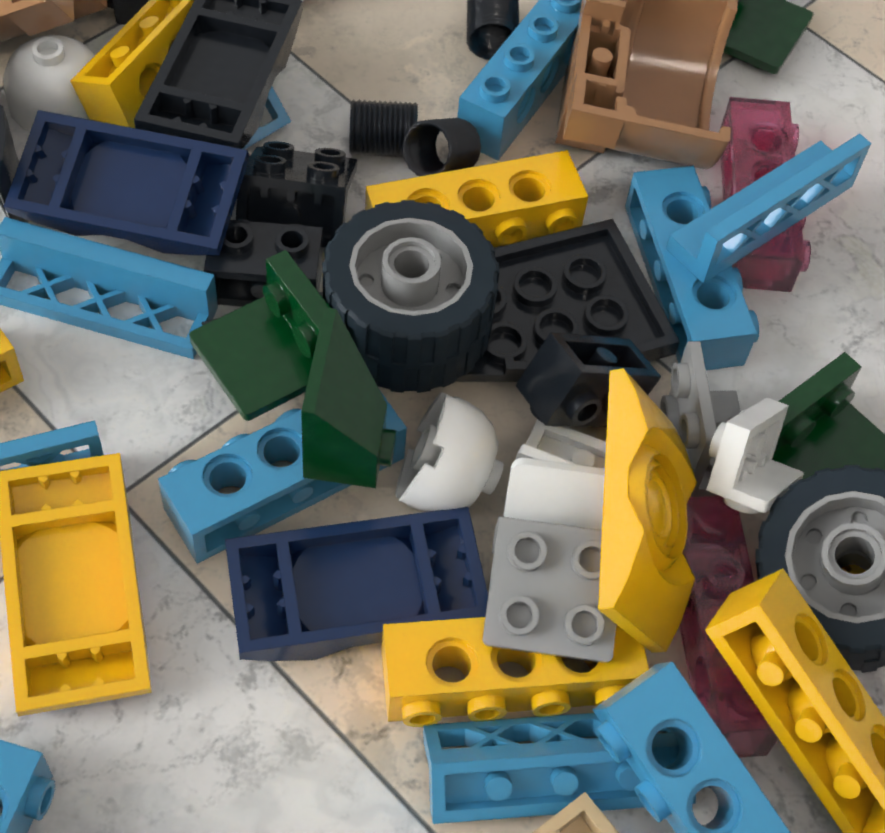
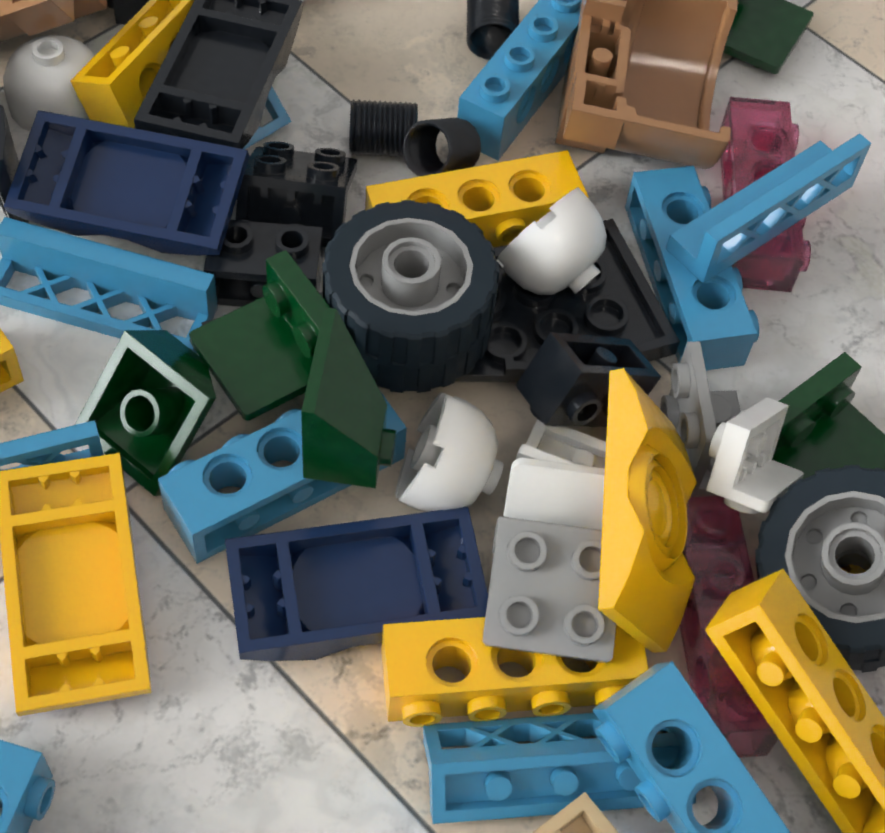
none -> dark green slope [75,330,216,497]
none -> white cylinder [496,187,607,295]

